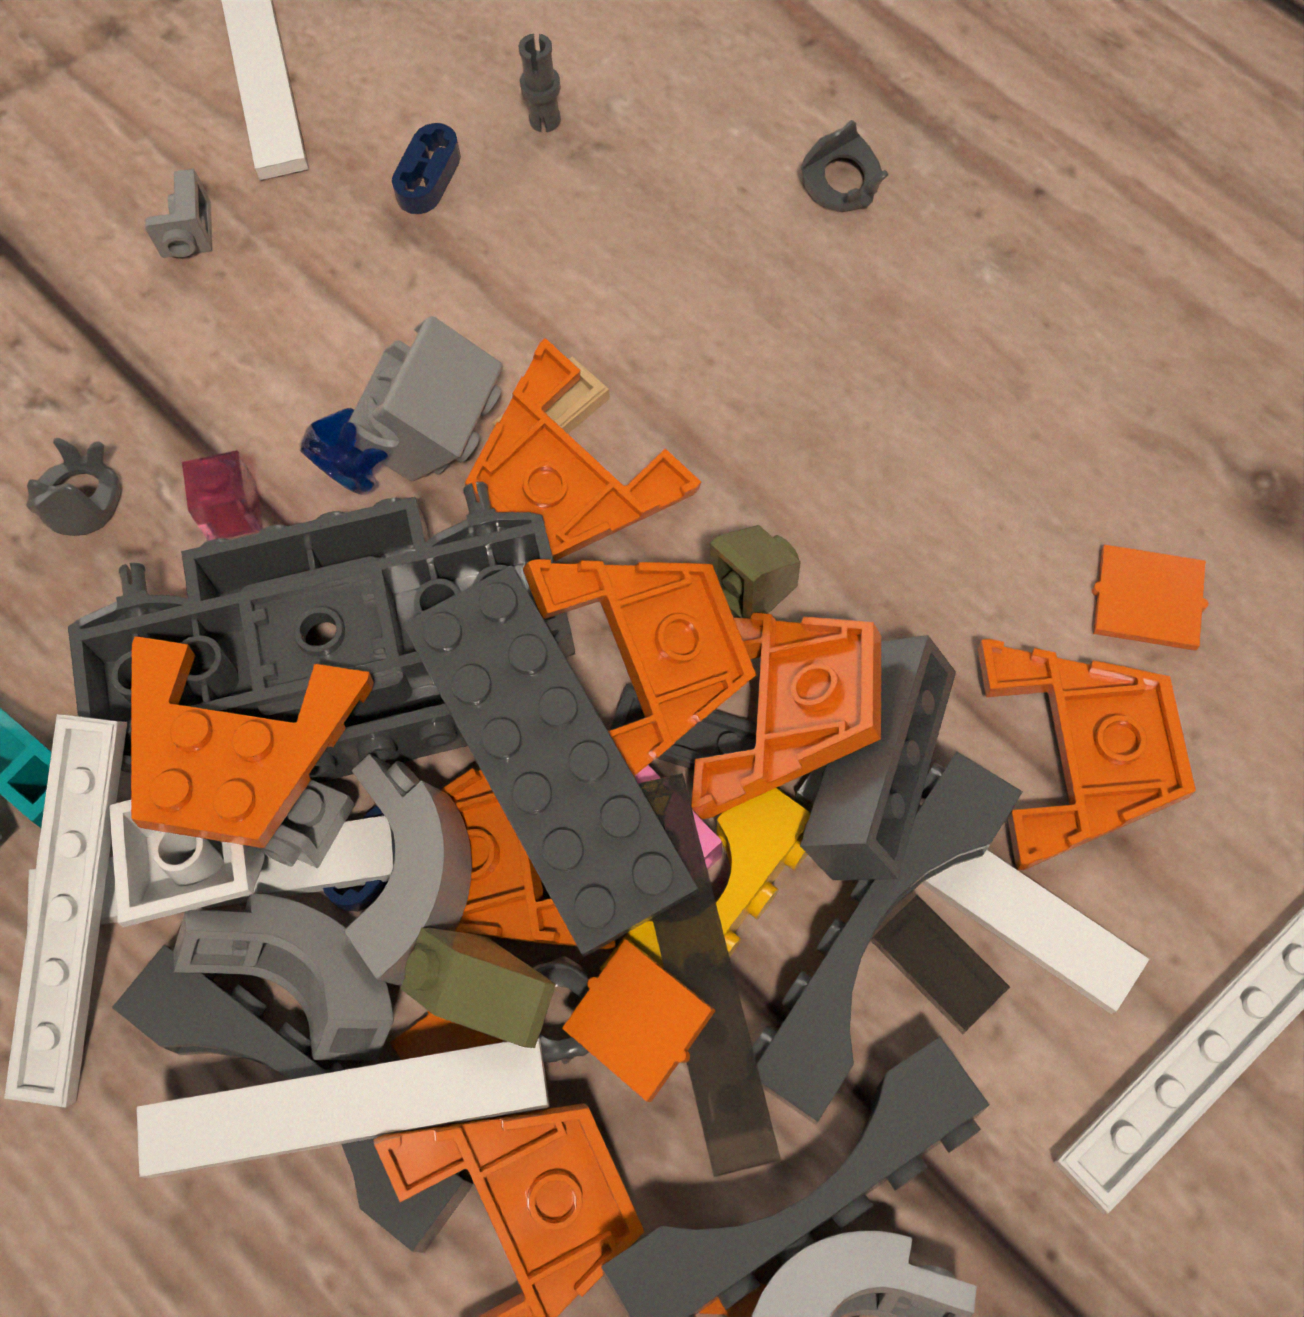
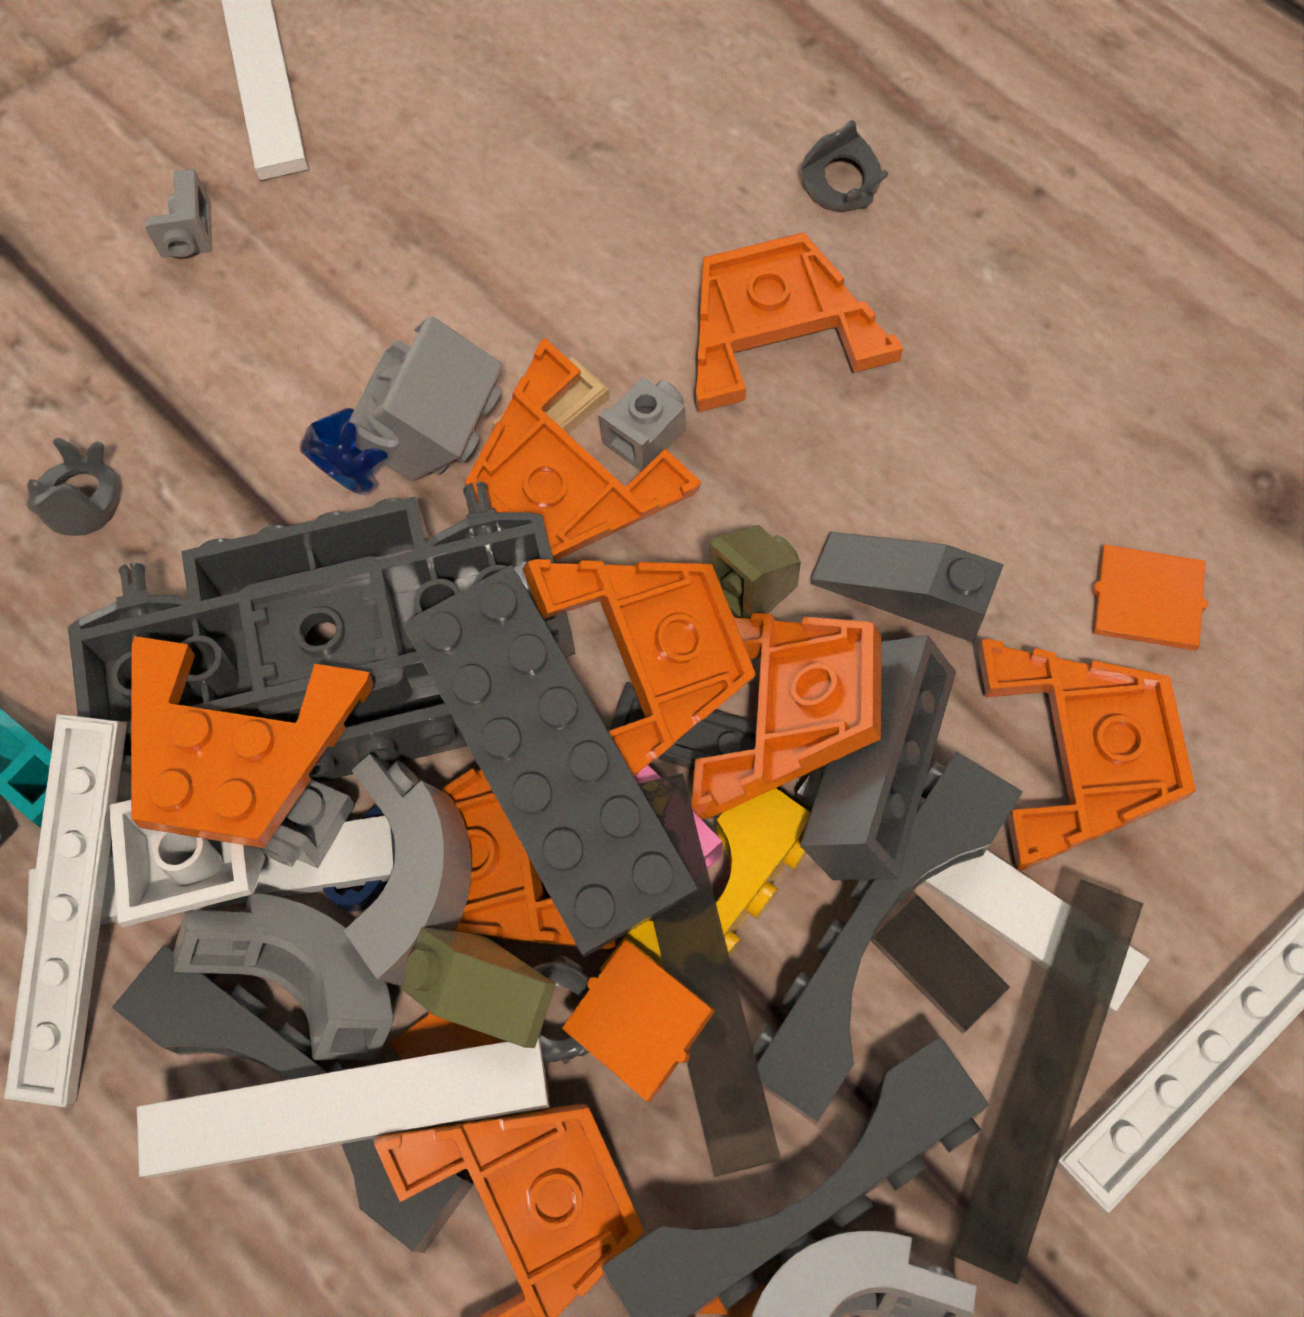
clear pink brick [182,450,263,541] -> none
dark blue beam [392,123,461,214] -> none
dark grey pin [518,34,561,132] -> none
none -> light grey brick [599,377,686,471]
none -> orange wing [696,232,903,412]
none -> dark grey slope [811,532,1004,643]
none -> clear smoke tile [949,879,1144,1285]

